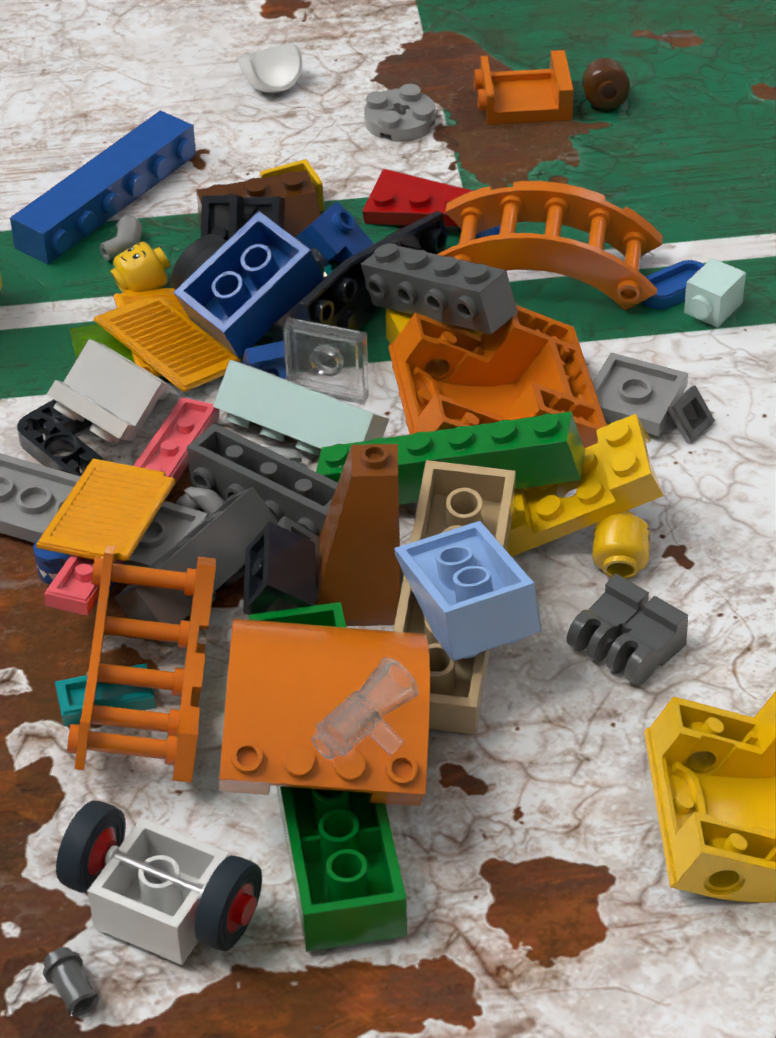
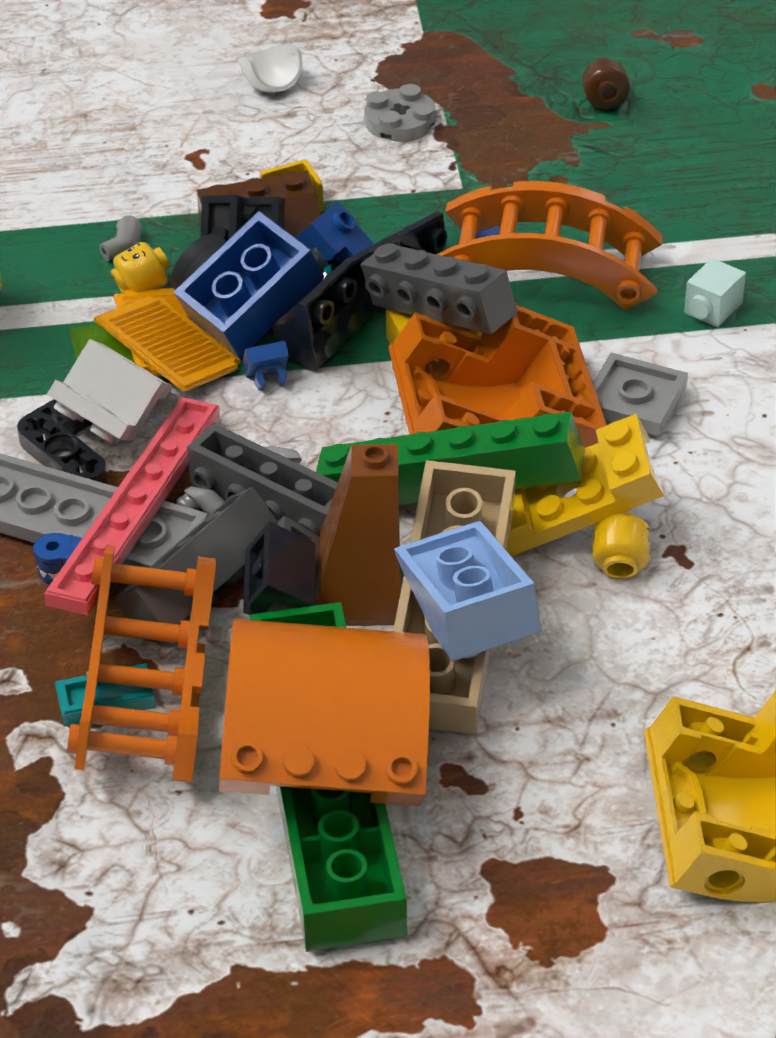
blue brick [10,110,196,264] -> none
light orange window [36,459,176,564] -> none
dark grey pin [43,947,99,1017] -> none
brick [56,800,262,965] -> none
light aqua brick [213,360,389,456] -> none
clear tile [283,318,369,405] -> none
clear piece [311,657,419,760] -> none
red wing [362,168,473,227] -> none
orange panel [474,50,574,125] -> none
dark grey legs [566,574,688,685] -> none
blue tile [642,260,704,309] -> none
flat silver slope [667,385,715,443] -> none

